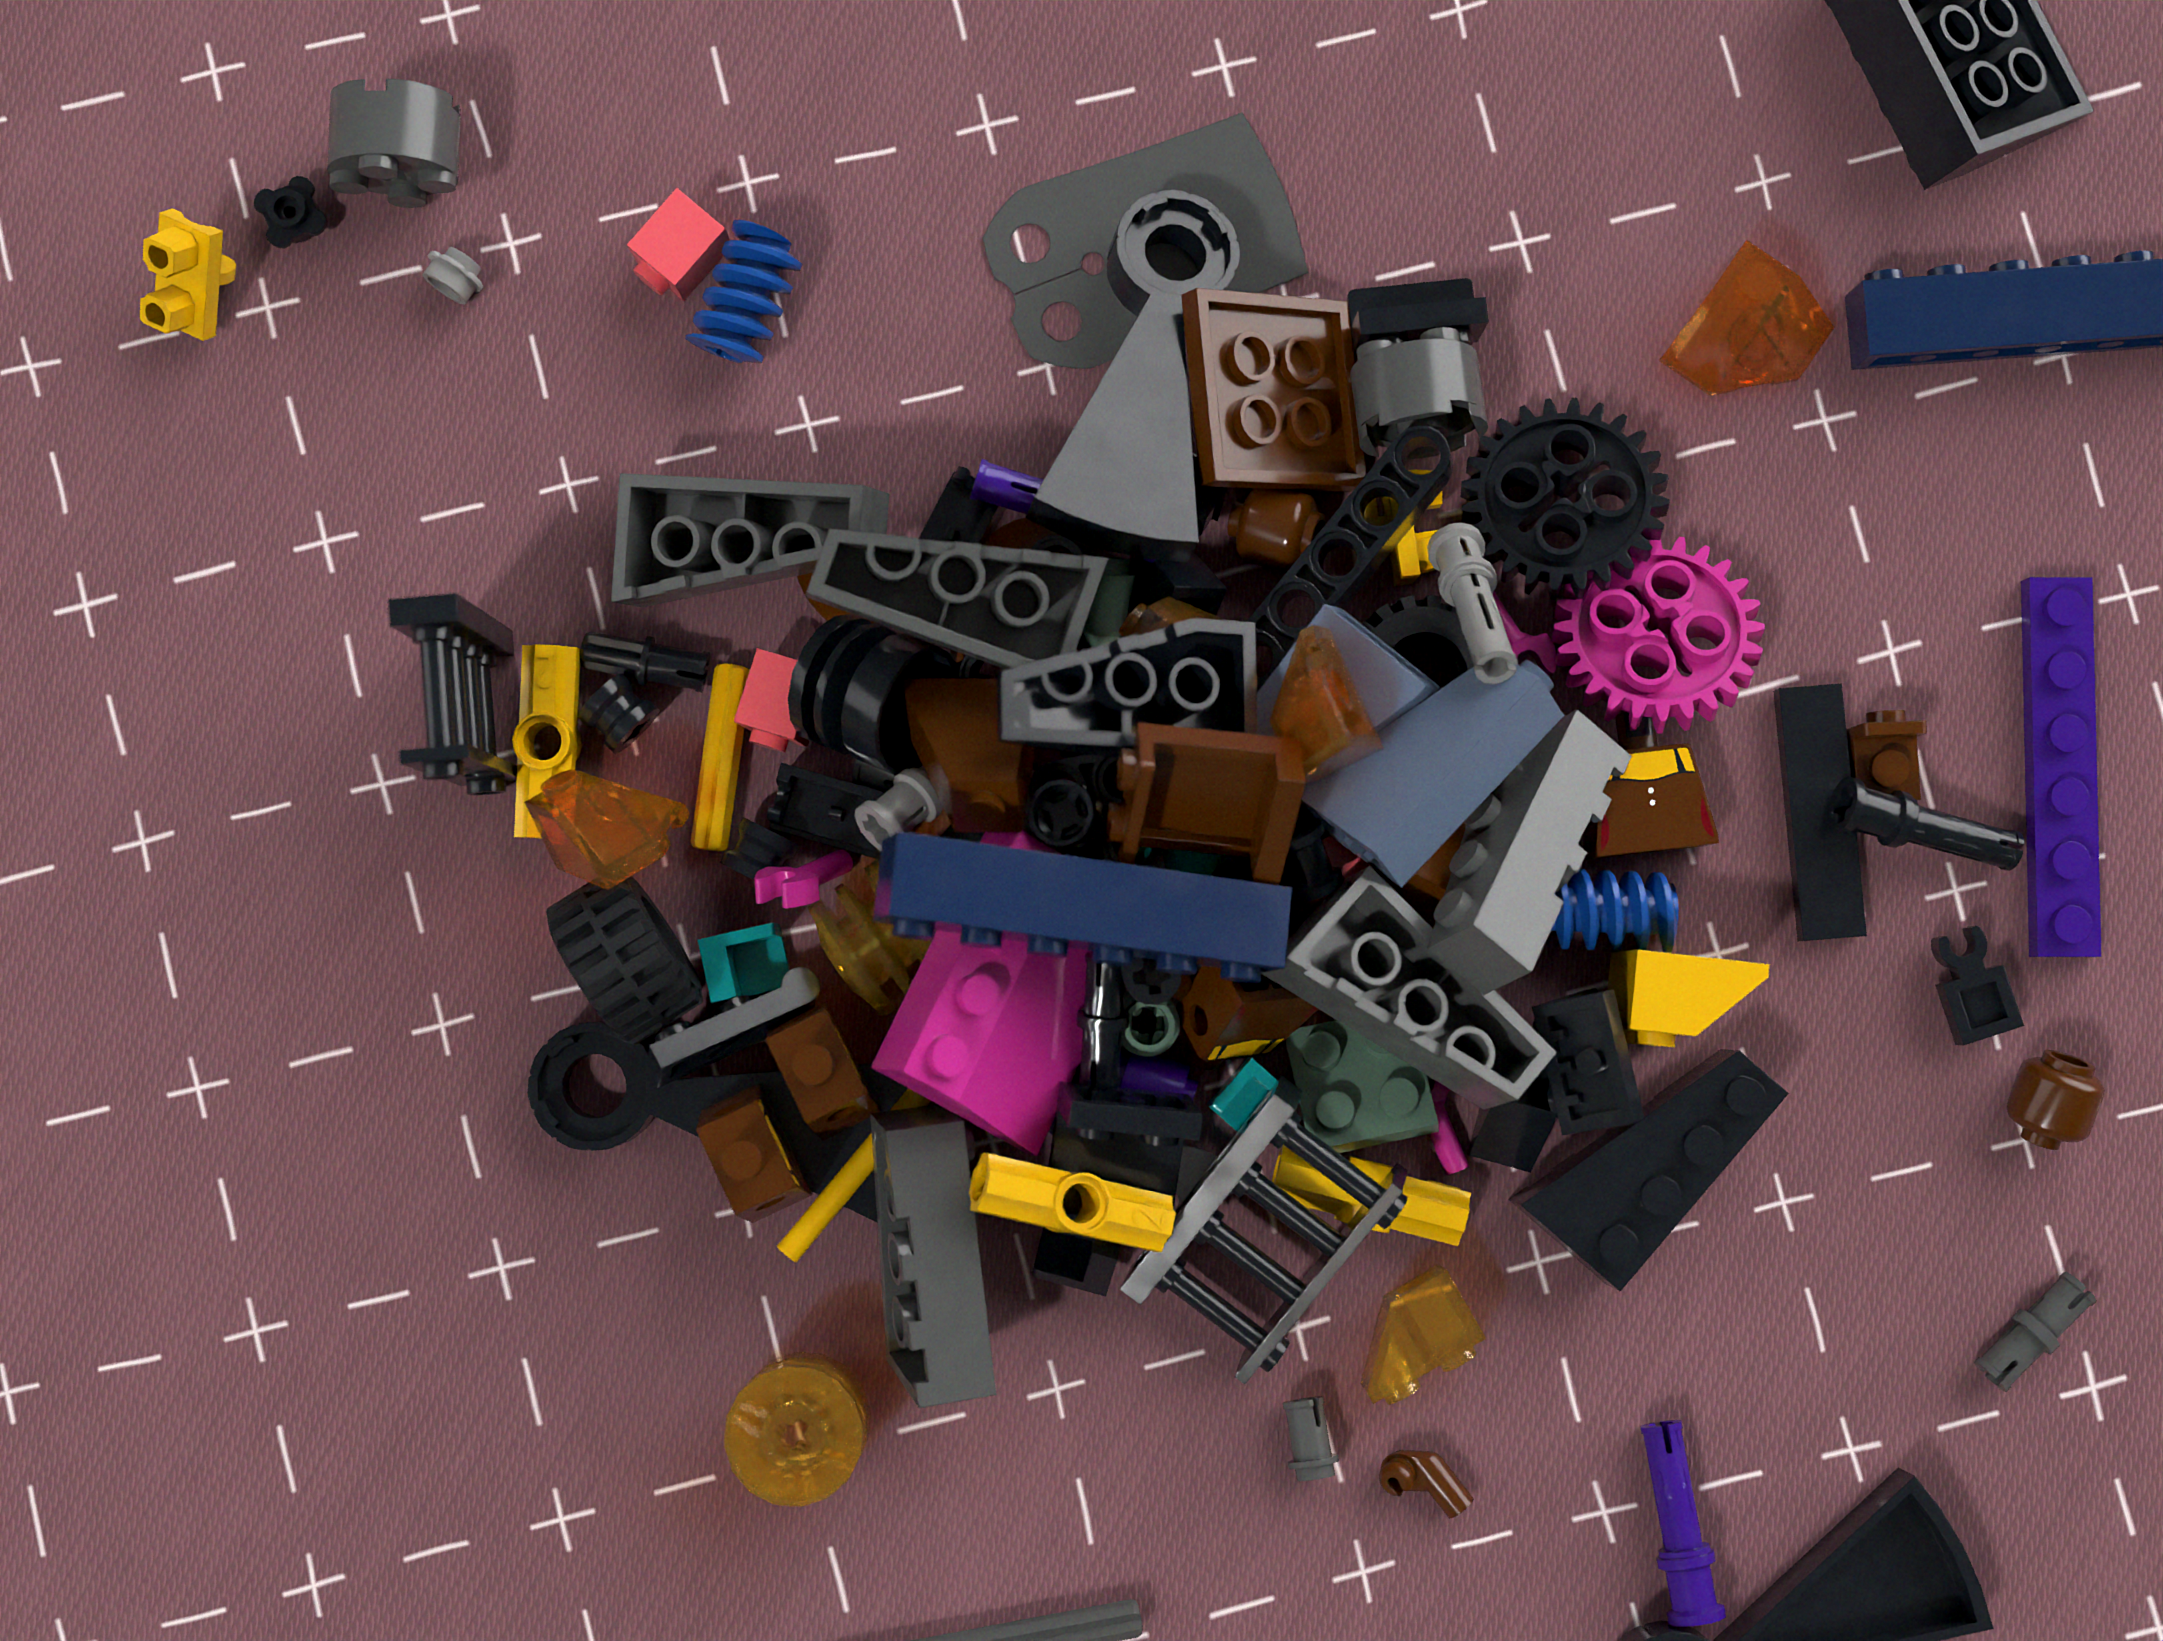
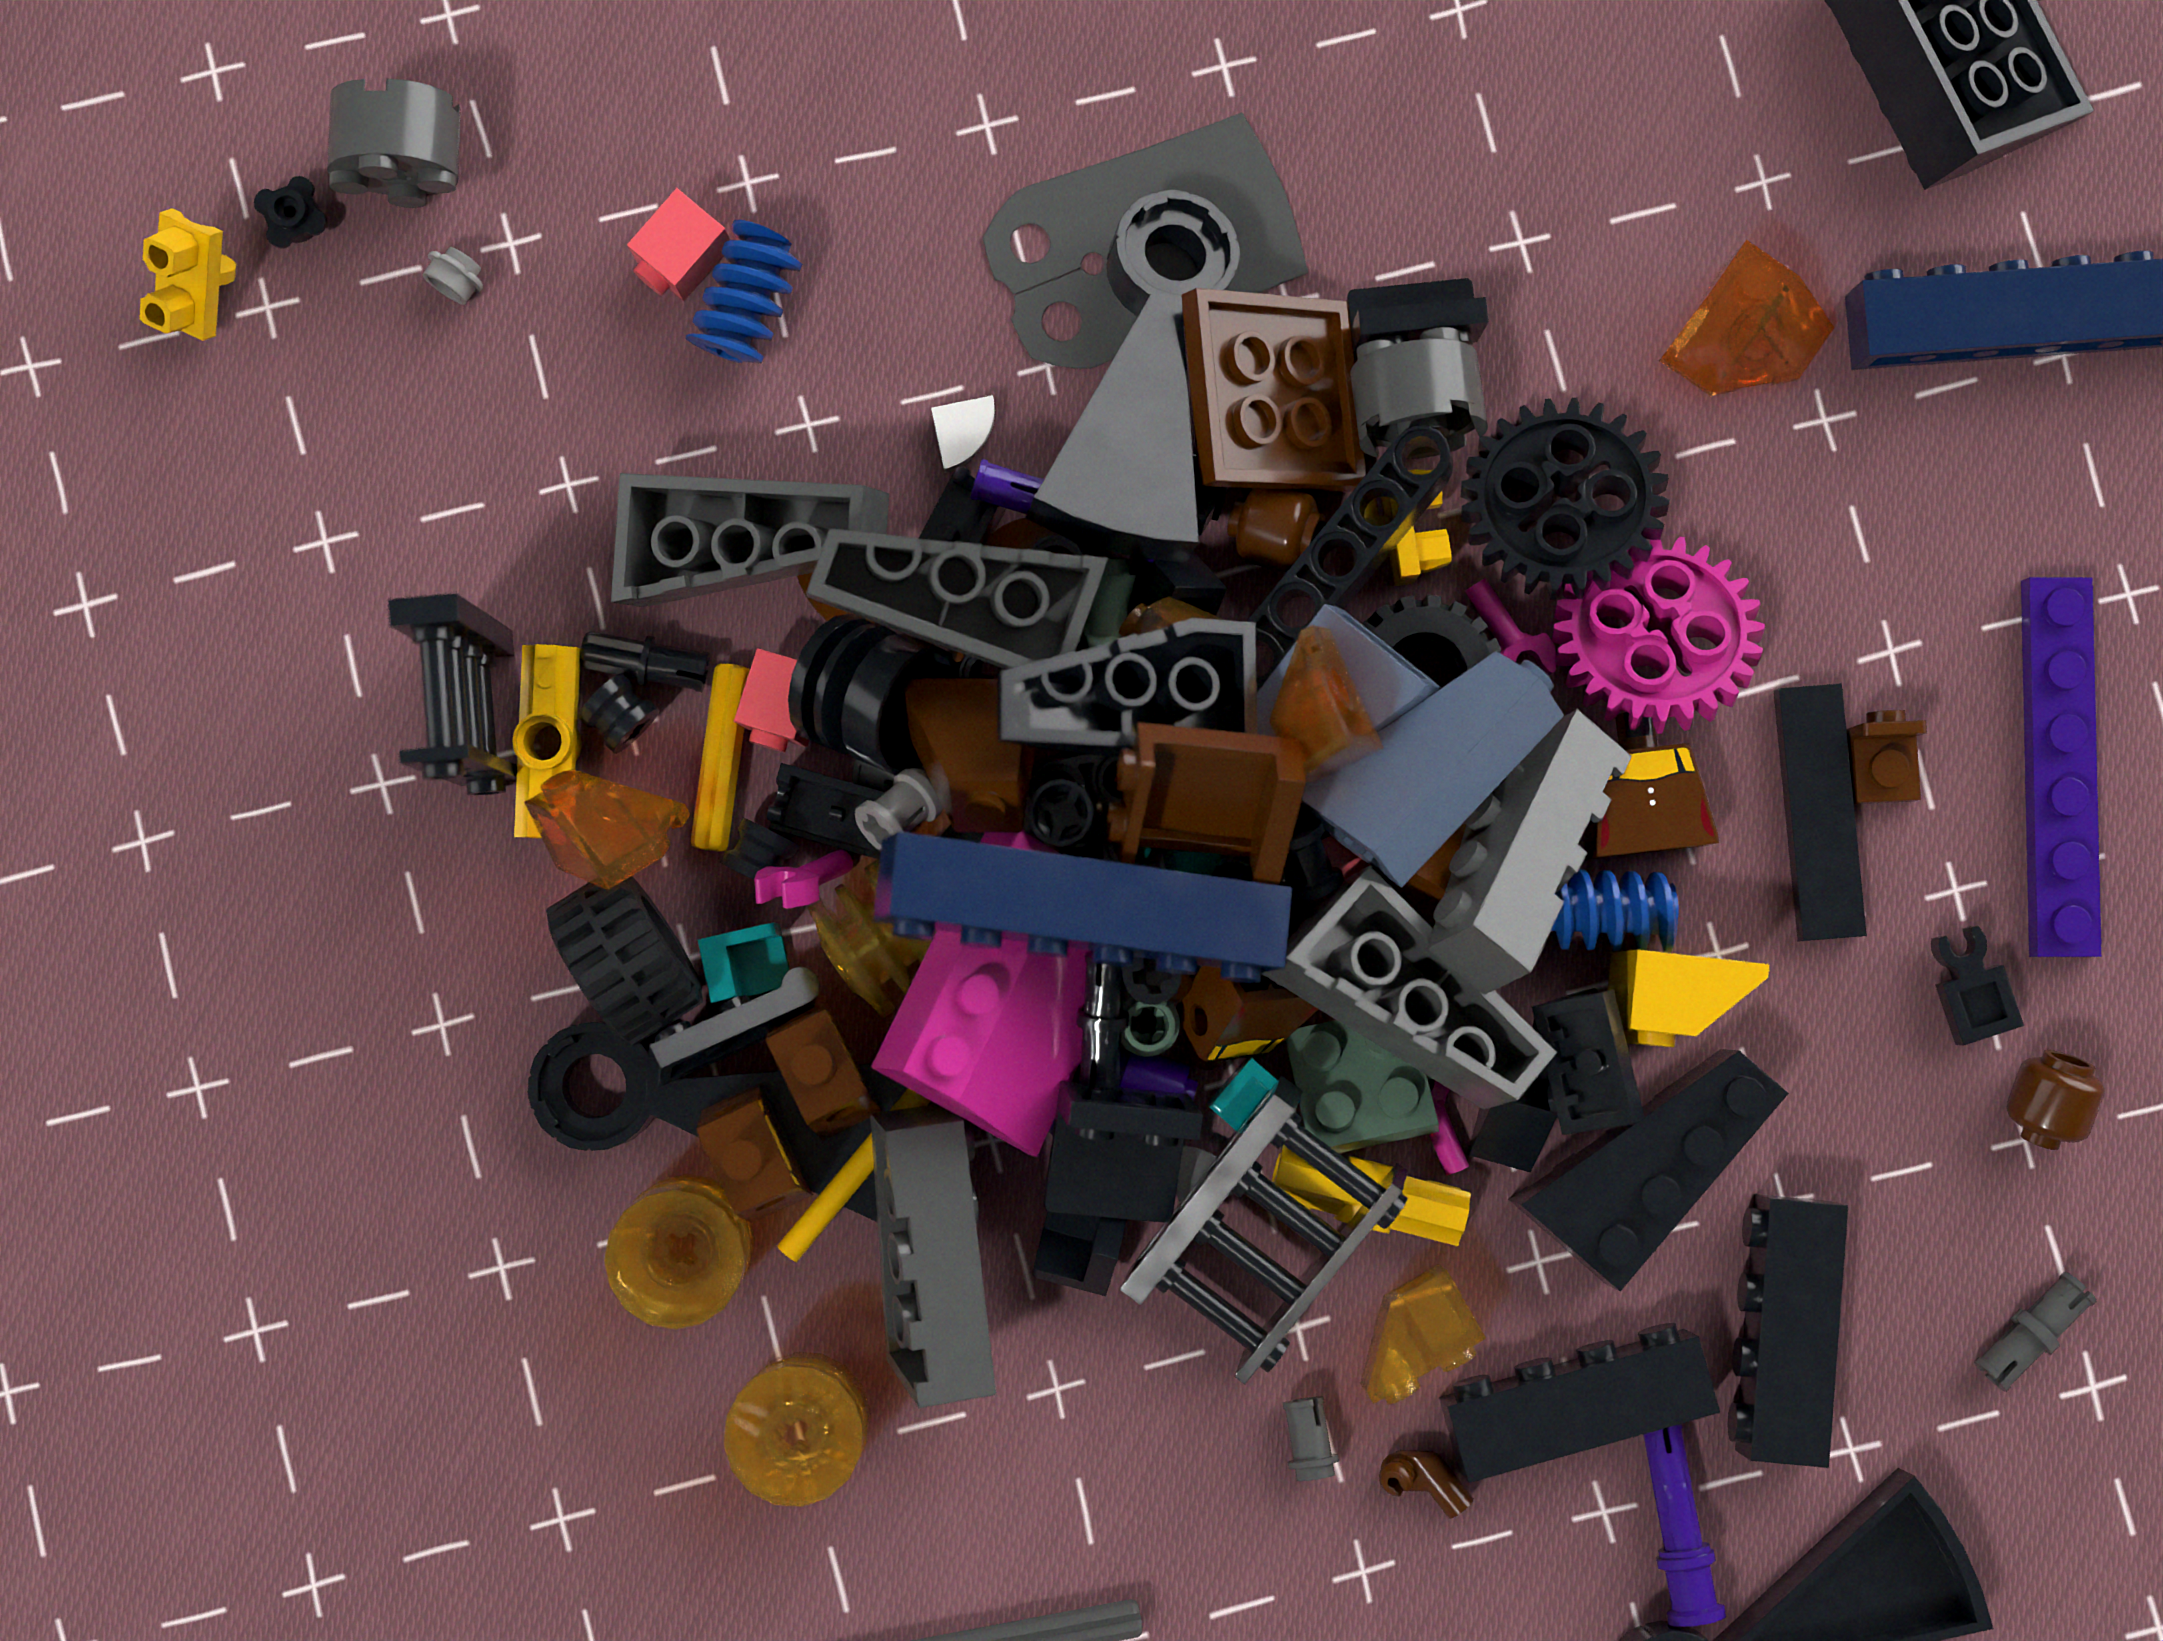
yellow piece [969,1153,1176,1252] -> none
light grey pin [1427,523,1518,684] -> none
black pin [1827,777,2024,871] -> none
none -> clear yellow wheel [604,1174,755,1329]
none -> white tile [931,395,995,473]
none -> black brick [1439,1323,1720,1483]
none -> black brick [1727,1194,1848,1468]

